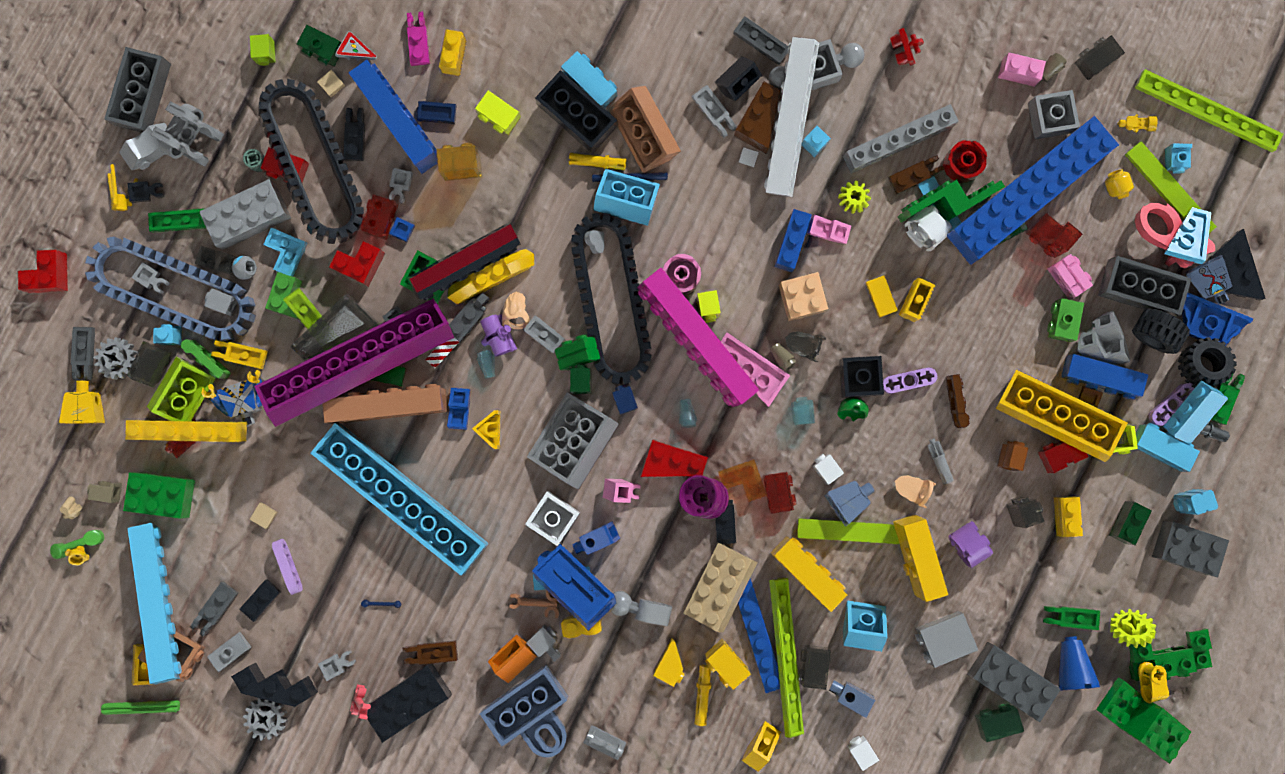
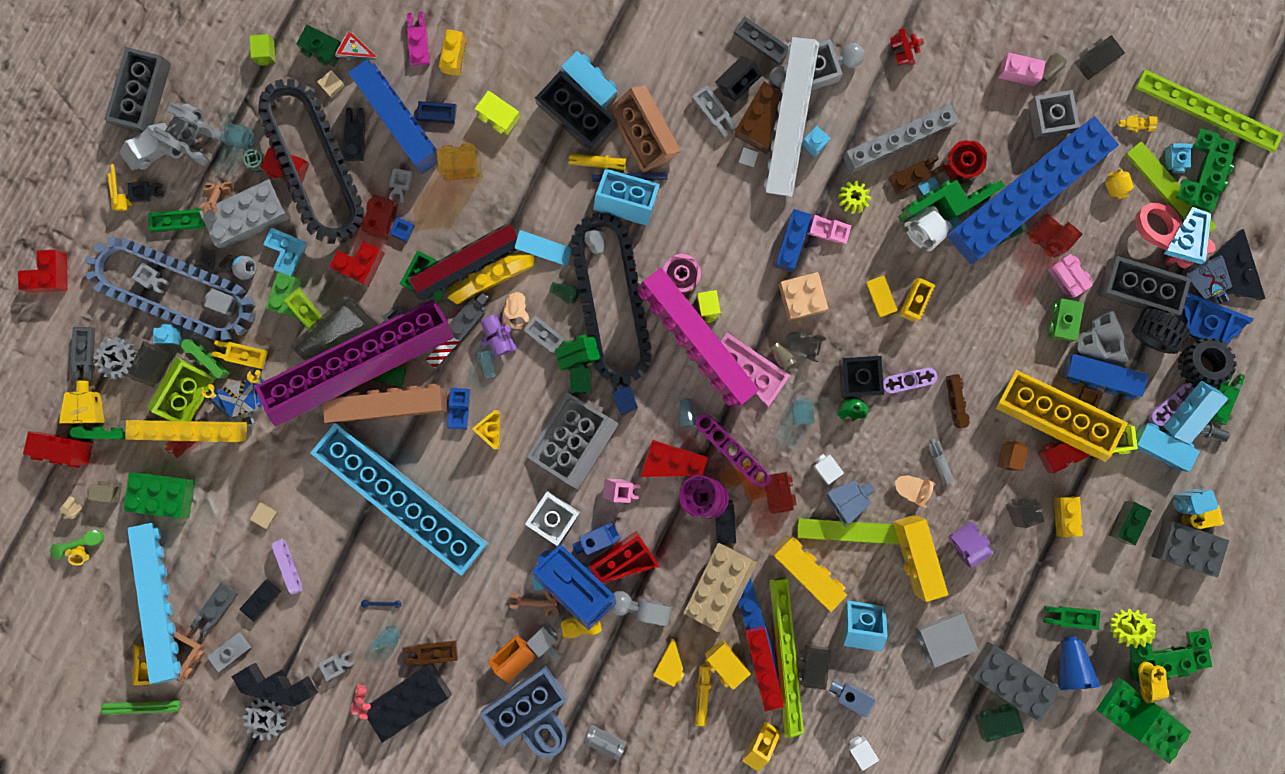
none -> red wedge [23,431,93,468]
none -> green hinge [69,427,125,440]
none -> nougat bar [201,182,234,214]
none -> clear light blue brick [221,123,255,150]
none -> clear light blue cone [371,625,401,651]
none -> medium azure piece [515,230,572,266]
none -> clear green cone [549,282,579,304]
none -> red wedge [589,531,660,583]
none -> magenta beam [696,414,771,487]
none -> red brick [744,626,784,712]
none -> green bracket [1176,128,1236,213]
none -> yellow piece [1181,505,1224,529]

